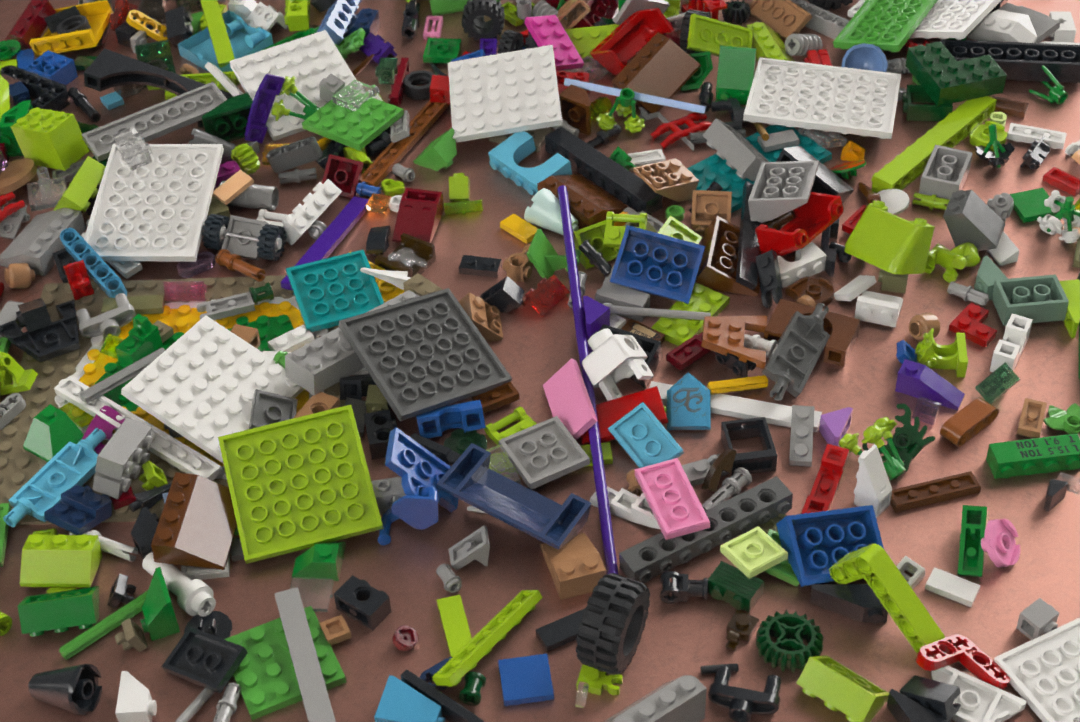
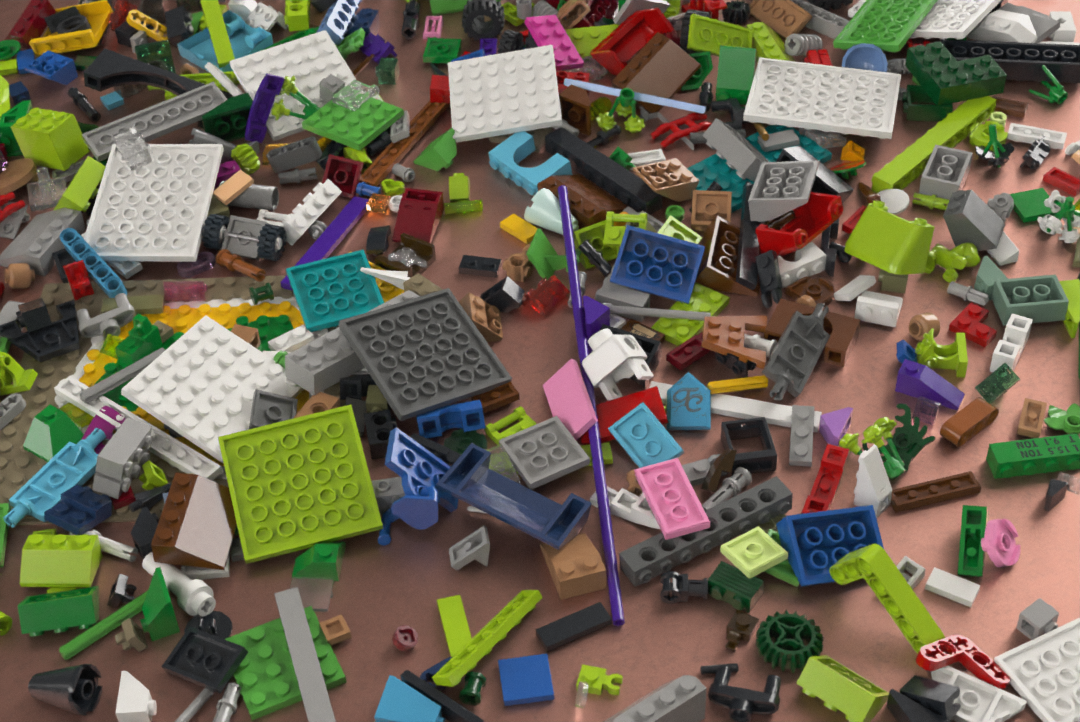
black beam [0,66,71,112] -> none
light grey hinge [197,292,255,320] -> none
black brick [334,575,392,631] -> none
dark red plate [388,57,410,108] -> none
black tyre [404,70,434,100] -> none
light grey pin [436,563,462,593] -> none
black tyre [576,573,650,675] -> none
black slope [810,584,888,624] -> none

